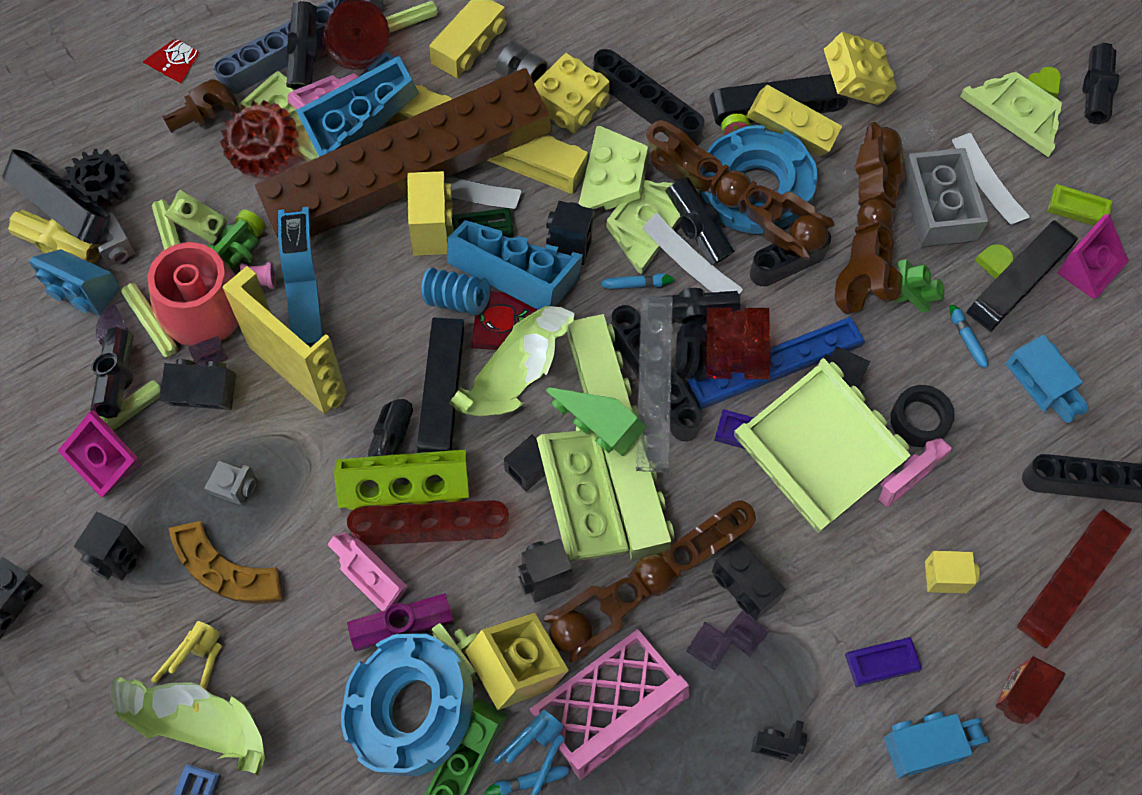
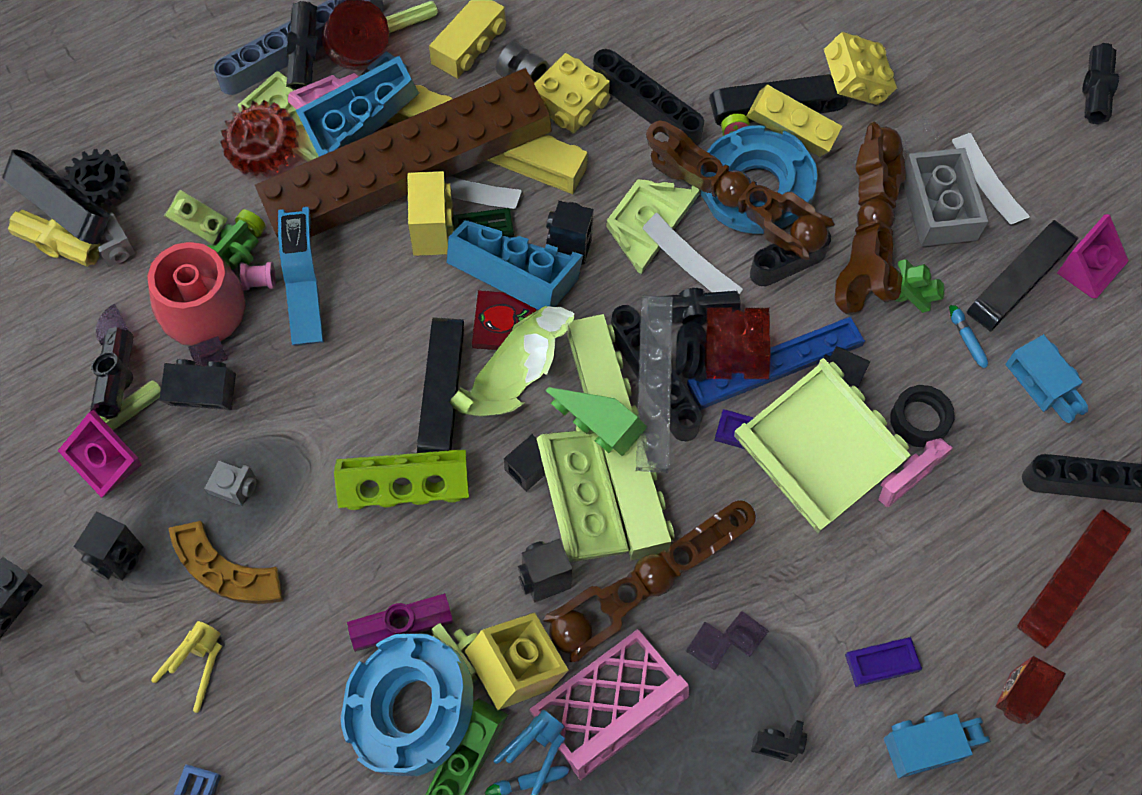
dark azure slope [29,249,120,316] -> none
yellowish green animal [110,677,265,776] -> none
yellowish green axle [121,283,178,357] -> none
red sticker [142,39,199,84] -> none
yellowish green axle [152,199,180,250] -> none
reddish brown piece [162,79,240,133] -> none
light yellow panel [223,266,347,415] -> none
bright pink hinge [328,532,408,611] -> none
clear red beam [347,500,510,546] -> none
black arm [368,399,413,457] -> none
dark azure piece [421,267,490,316] -> none
yellowish green wing [579,126,649,210] -> none
dark azure piece [601,273,674,289] -> none
black piece [665,177,735,266] -> none
black brick [711,540,786,621] -> none
light yellow brick [925,551,980,594] -> none
yellowish green wing [960,72,1062,157] -> none
lime tile [975,244,1013,279] -> none
lime tile [1028,66,1061,98] -> none
lime tile [1047,184,1113,226] -> none

